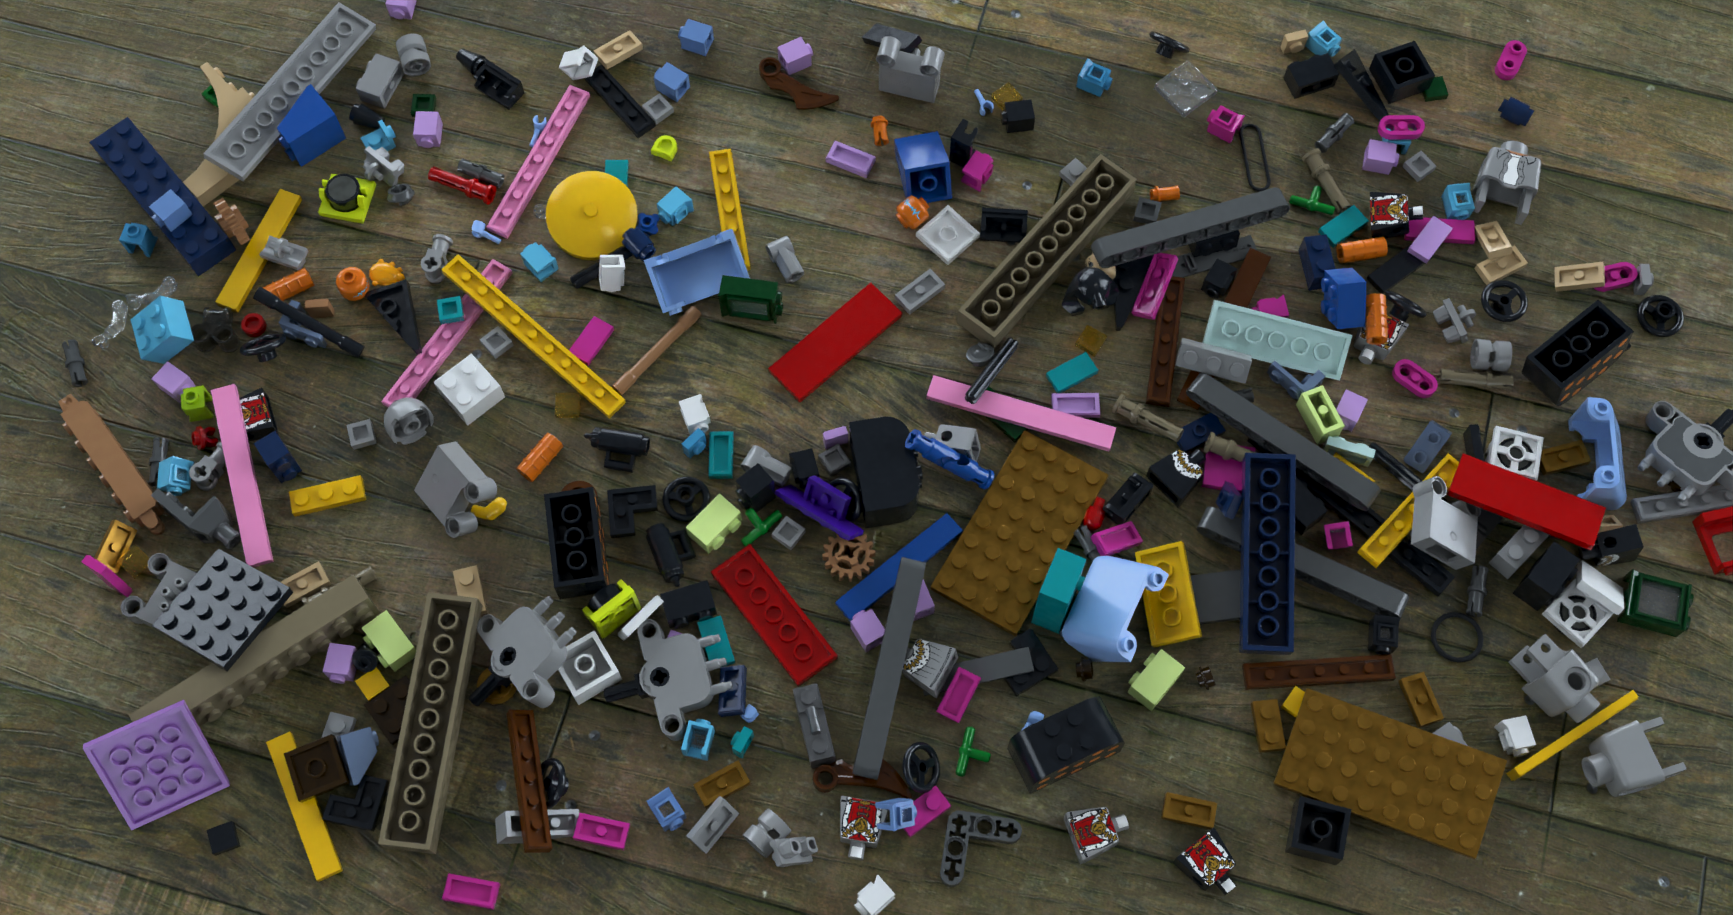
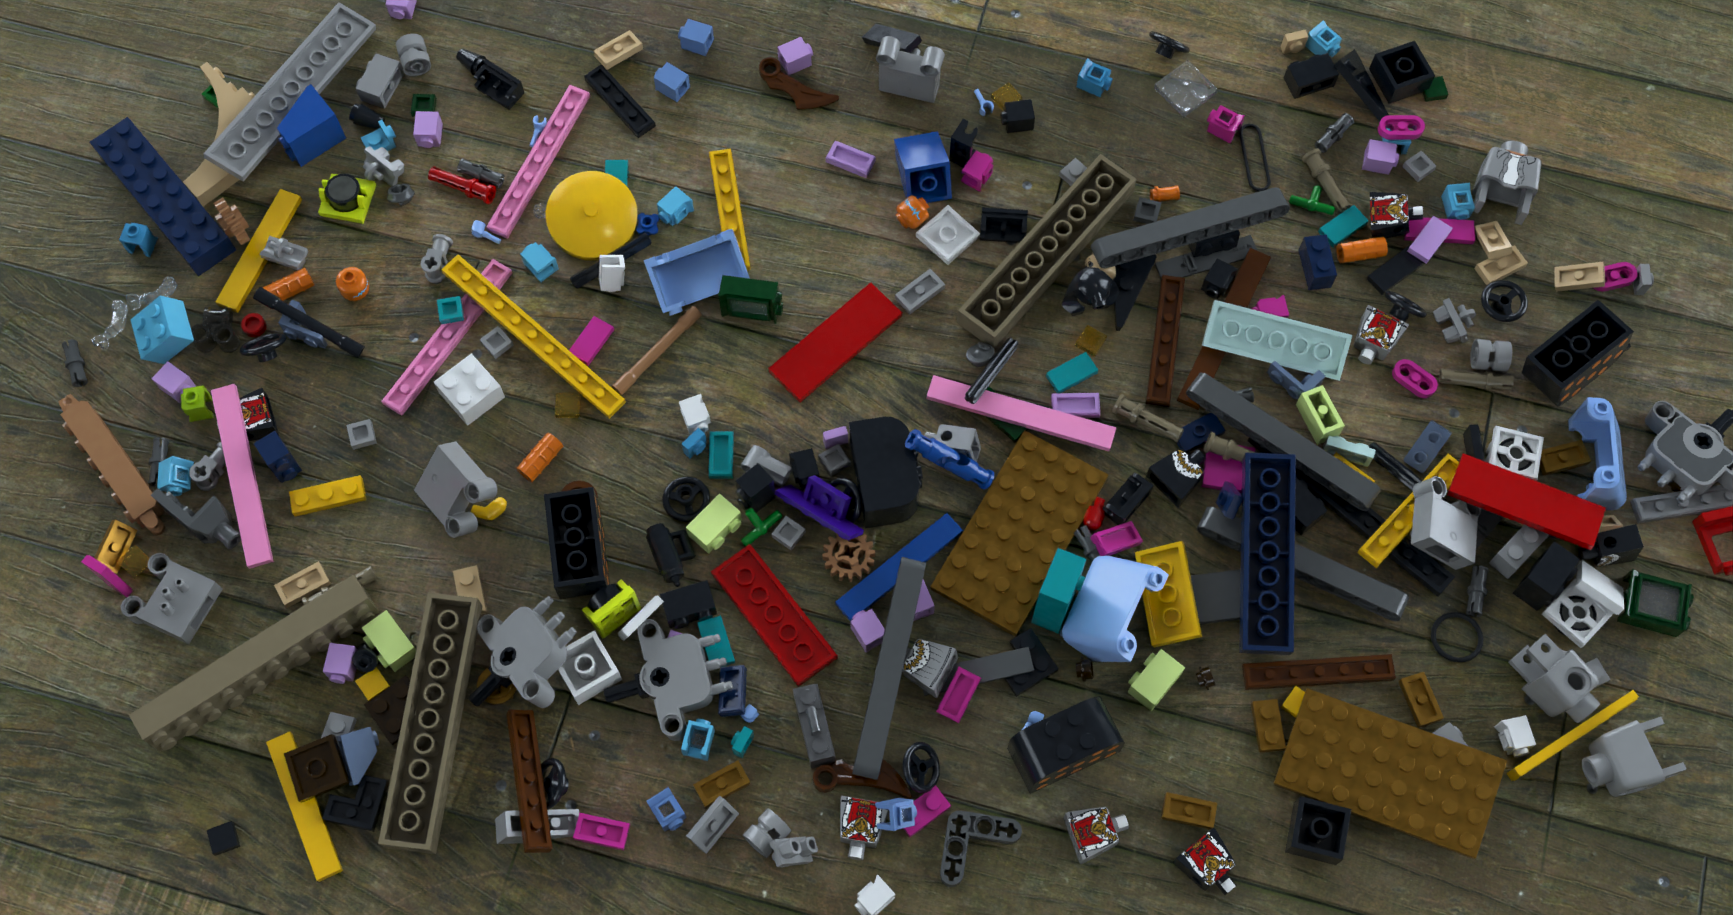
medium lavender plate [83,700,230,831] -> none
medium blue brick [149,189,193,232] -> none
plate [152,548,293,672] -> none
red plate [191,426,218,450] -> none
medium nougat tile [305,299,334,318] -> none
black wing [365,279,422,354] -> none
light orange piece [369,259,405,286] -> none
light grey cylinder [384,397,434,445] -> none
dark pink tile [442,873,500,910] -> none
white window [559,45,598,80] -> none
black piece [584,427,650,473] -> none
black plate [607,485,658,538] -> none
dark blue brick [622,228,656,262] -> none
light grey plate [642,93,674,125] -> none
neon yellow tile [651,135,677,162] -> none
light grey piece [765,236,804,283] -> none
orange pin [870,116,889,146] -> none
green piece [955,726,991,777] -> none
dark pink tile [1131,253,1178,320] -> none
light grey brick [1176,338,1252,384] -> none
blue brick [1321,268,1366,329] -> none
dark pink window [1324,521,1353,550] -> none
lavender brick [1336,389,1368,432] -> none
orange axle [1365,293,1388,345] -> none
black window [1368,614,1400,655] -> none
dark pink plate [1495,40,1527,80] -> none
dark blue brick [1498,97,1534,126] -> none
black piece [1637,295,1684,337] -> none

